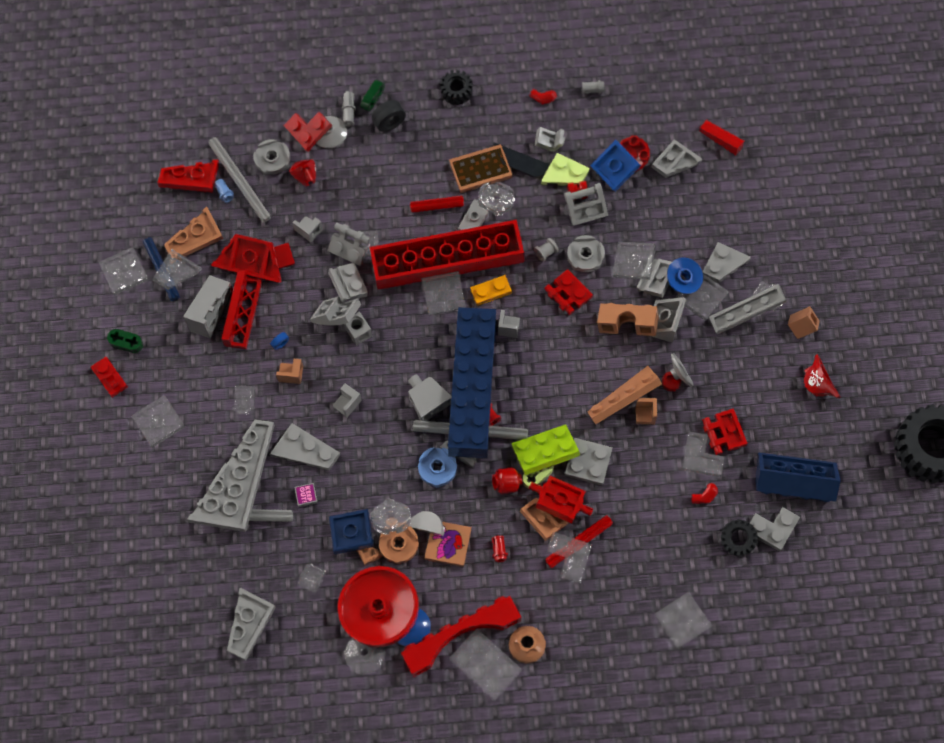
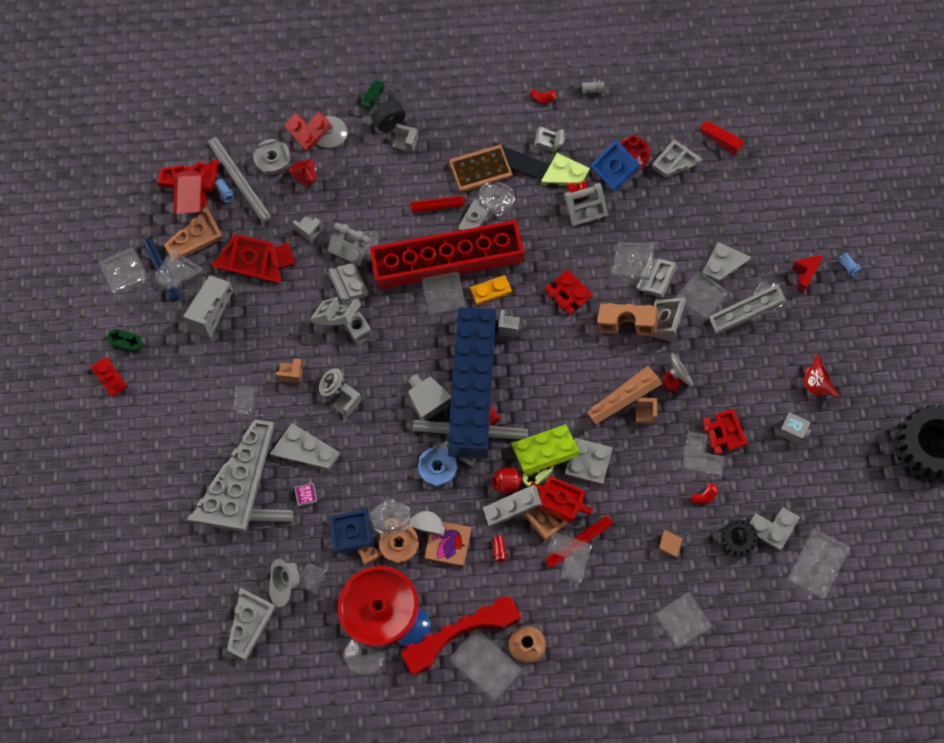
clear plate [131,395,185,448] -> none
red fence [221,270,262,349] -> none
blue tile [270,332,289,350] -> none
light grey axle [342,91,356,127] -> none
black tyre [440,70,473,105] -> none
light grey bush [534,238,559,262] -> none
light grey plate [567,235,605,272] -> none
blue dish [667,257,703,294] -> none
dark blue slope [756,452,841,502] -> none
nougat panel [788,307,820,339] -> none
none -> slope [173,171,208,214]
none -> light grey piece [269,559,300,607]
none -> light grey gear [319,368,345,398]
none -> light grey panel [393,124,418,153]
none -> light grey plate [483,485,542,527]
none -> nougat slope [658,530,683,558]
none -> light grey brick [778,412,811,445]
none -> clear plate [787,528,851,600]
none -> red slope [792,255,823,294]
none -> medium blue pin [838,253,861,277]

